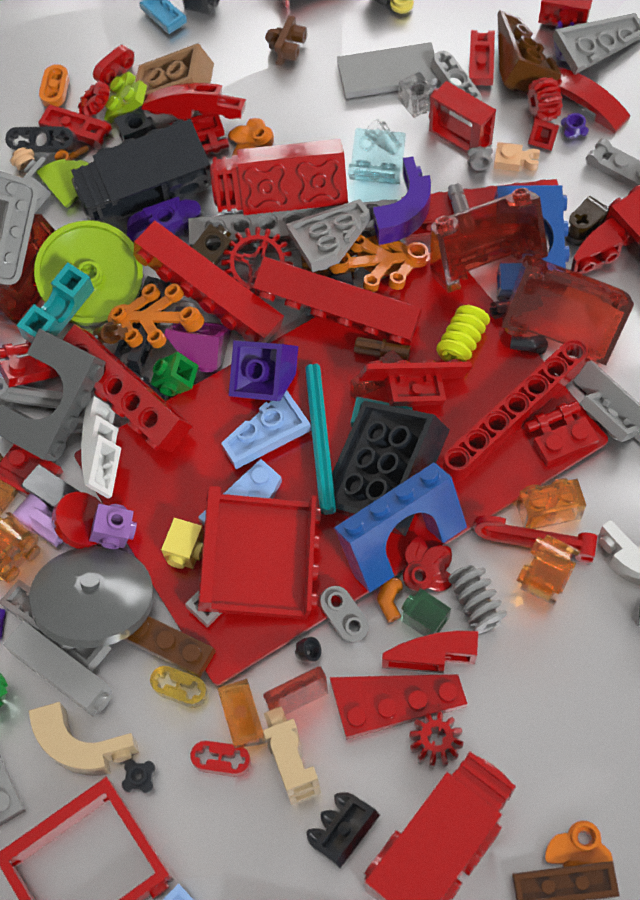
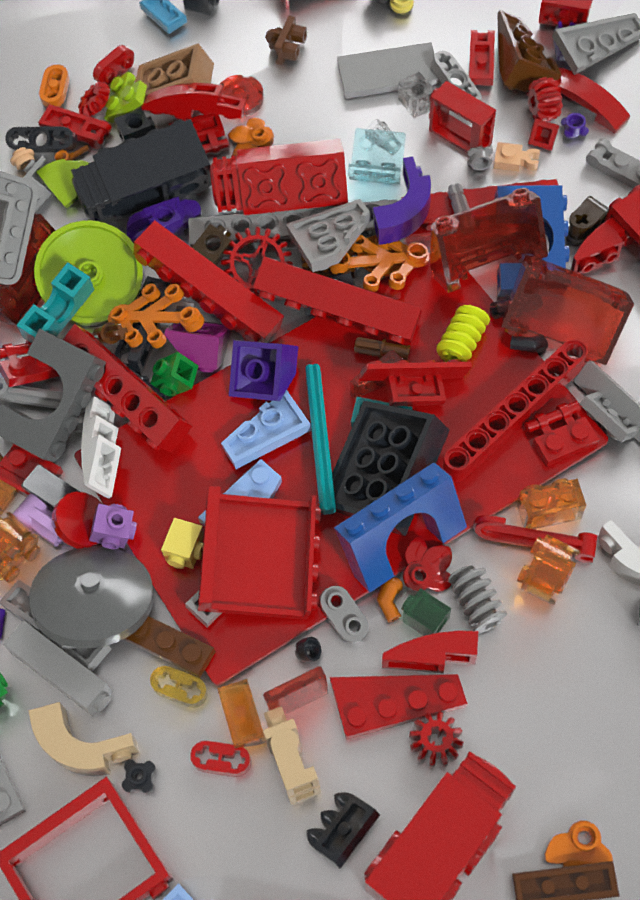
none -> clear red tile [219,74,264,118]

